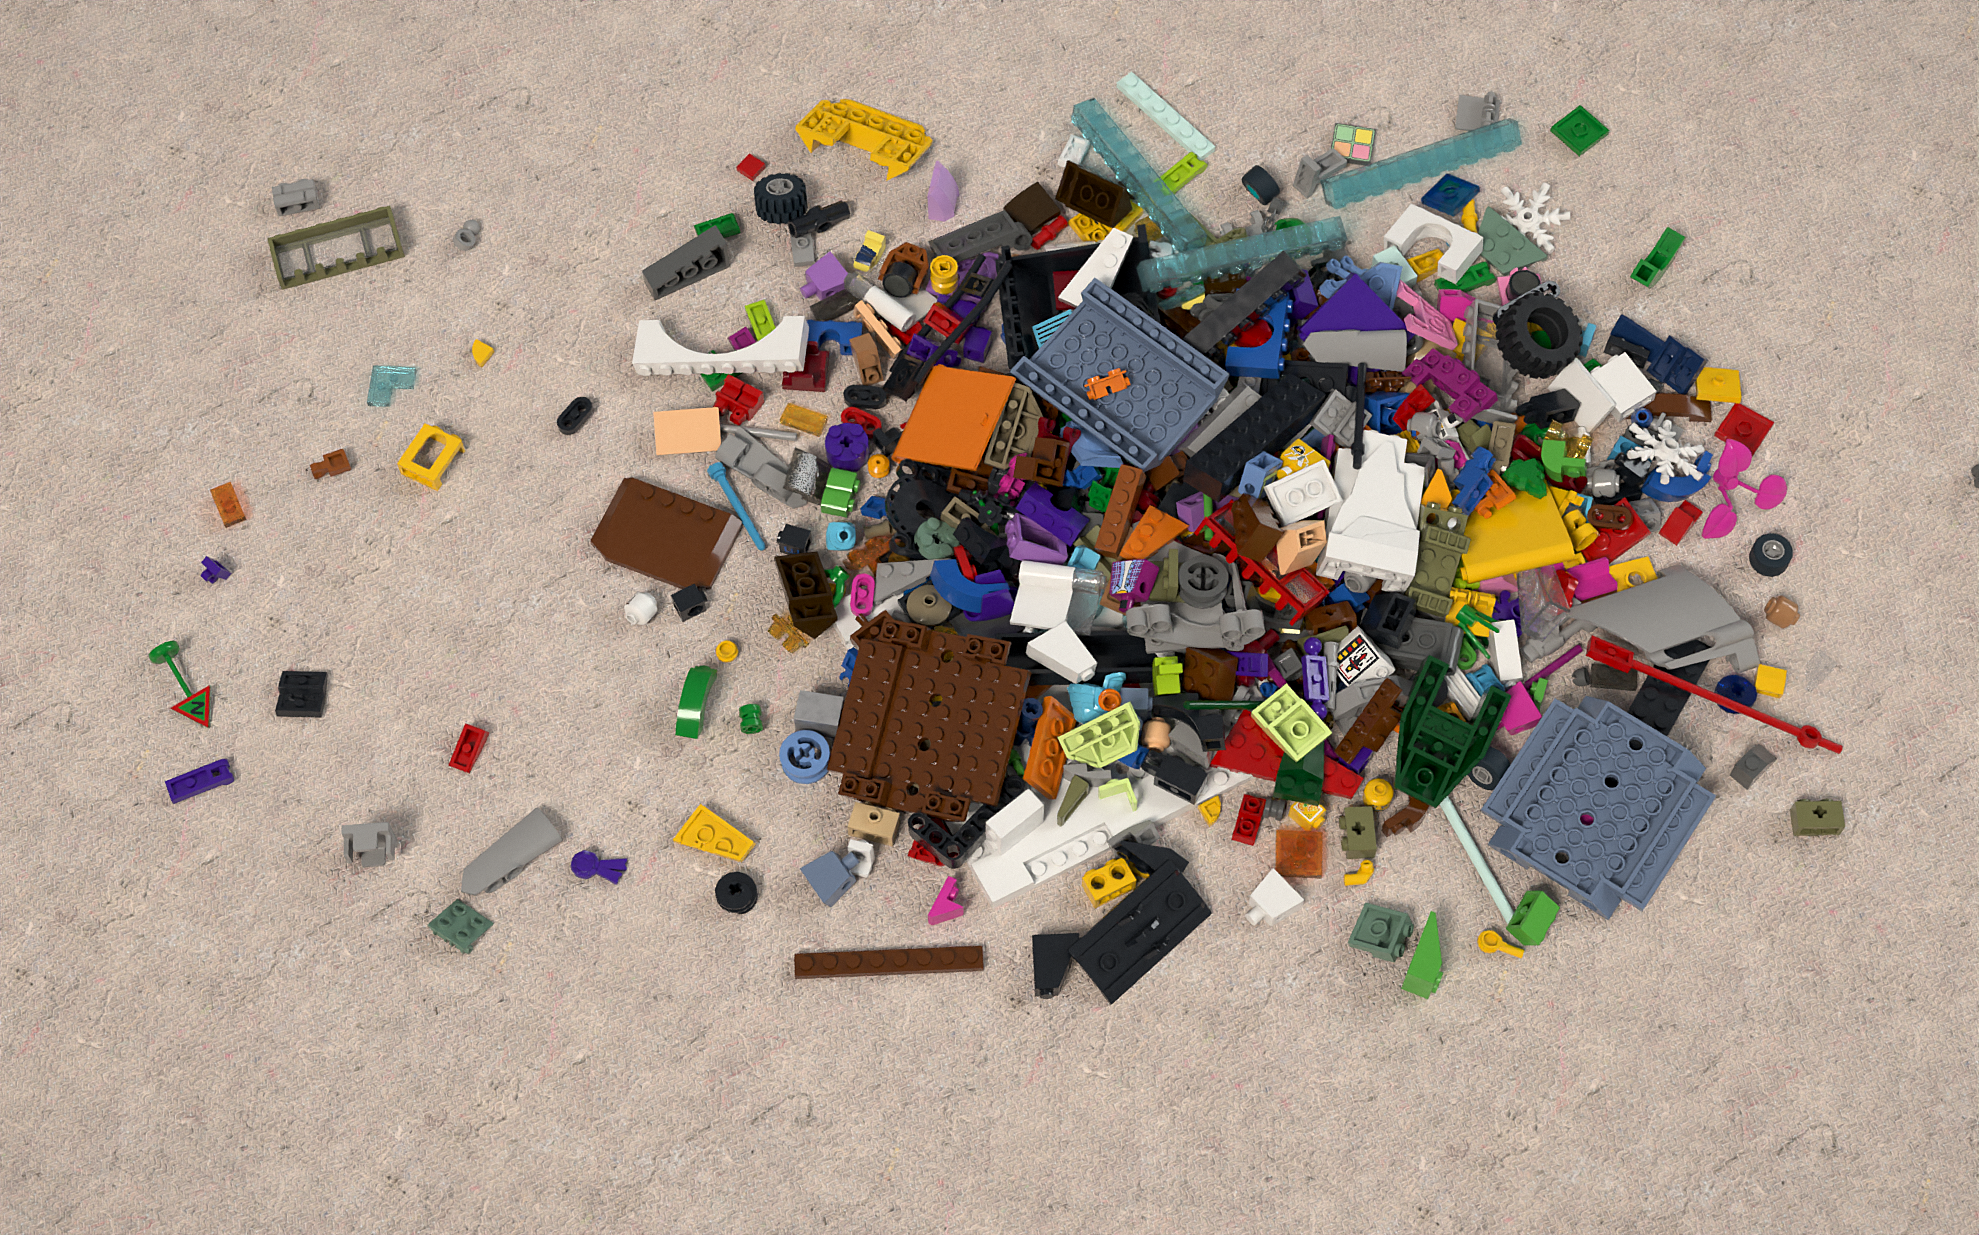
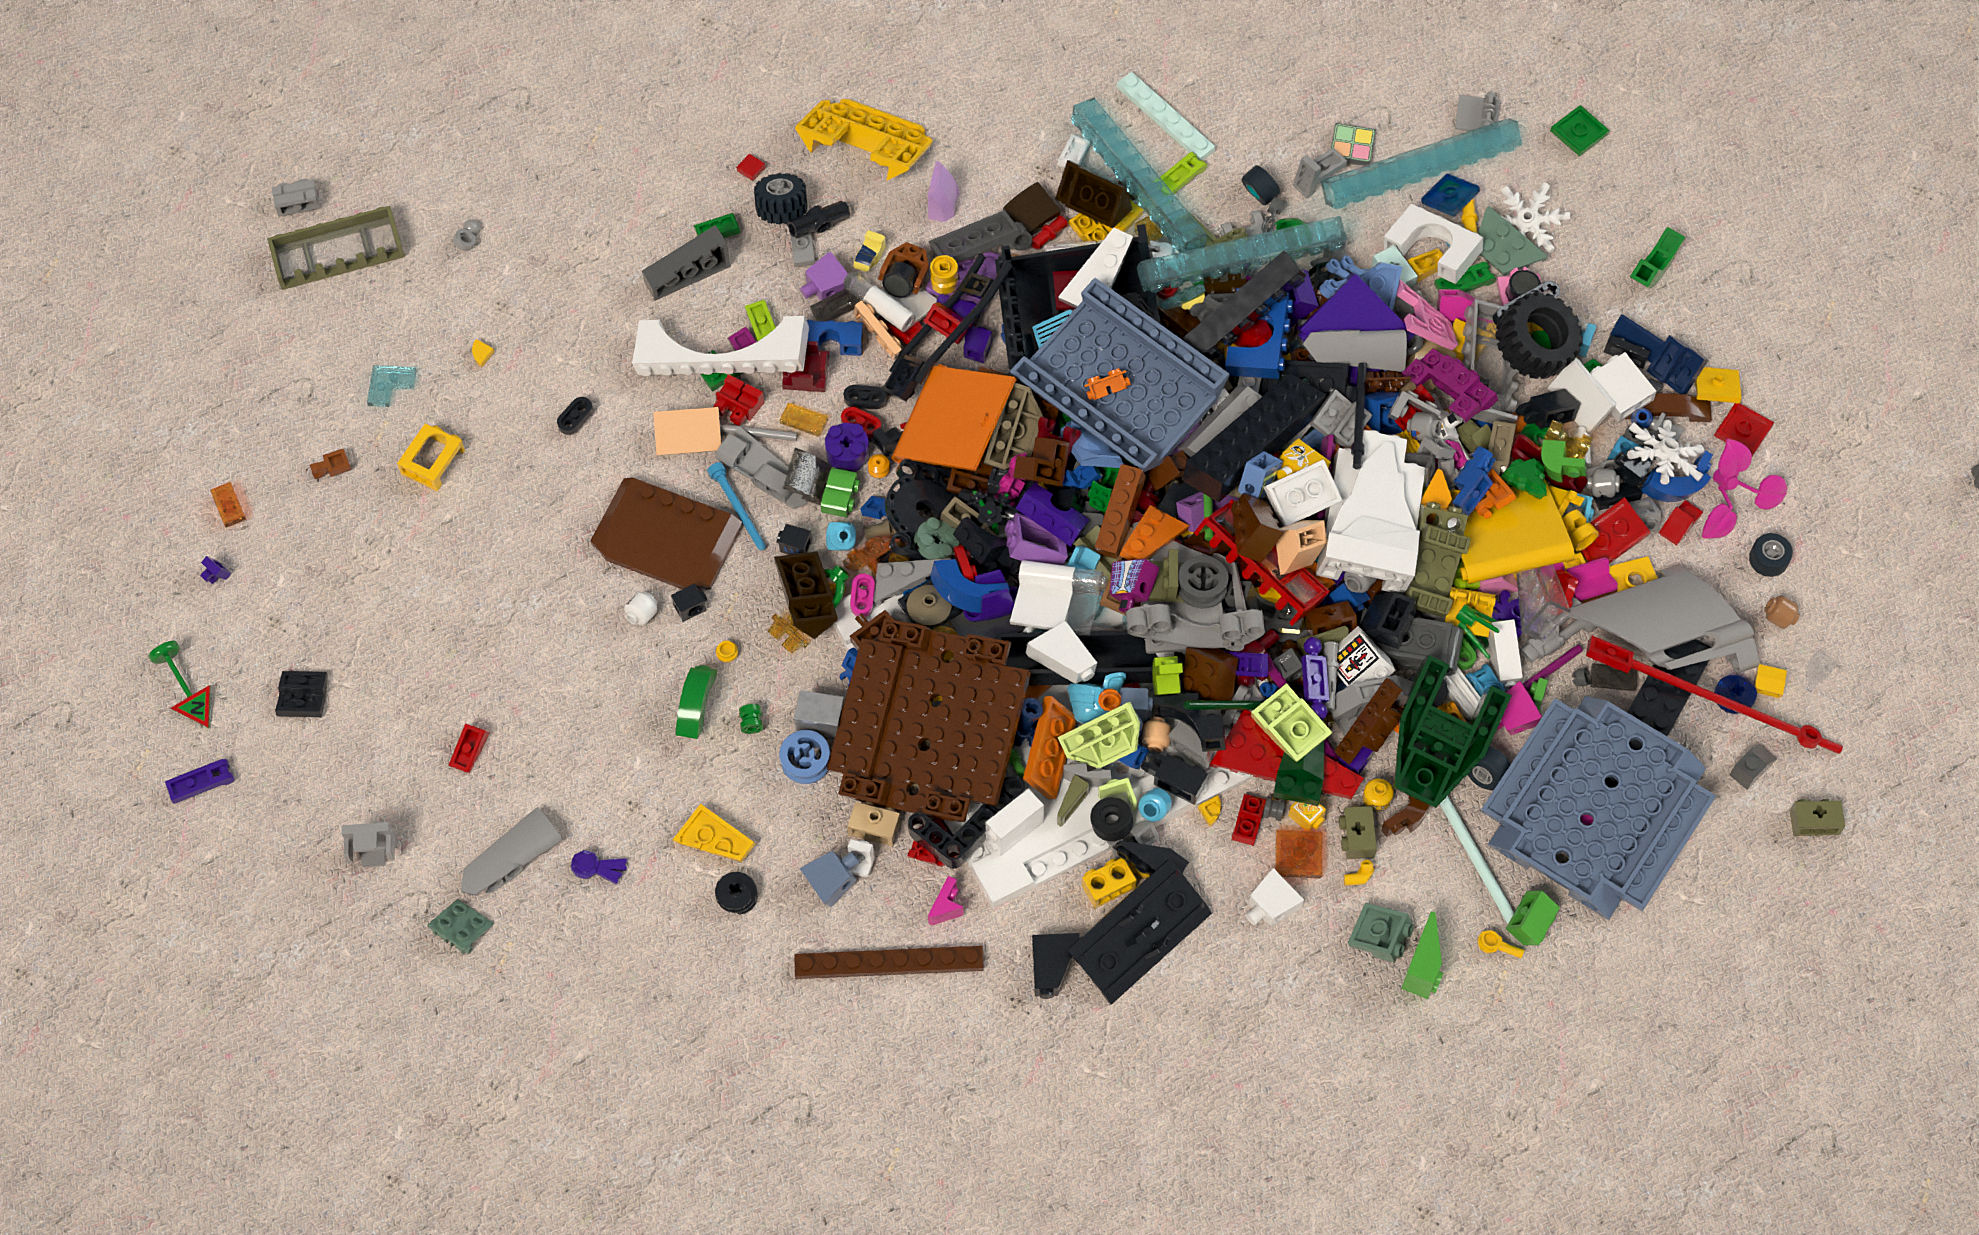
medium nougat slope [849,333,884,386] -> none
dark purple torso [907,333,961,368] -> none
reddish brown plate [1587,504,1633,530] -> none
none -> black tyre [1090,797,1133,842]
none -> medium azure head [1138,788,1172,822]
none -> light grey bracket [1387,390,1441,421]

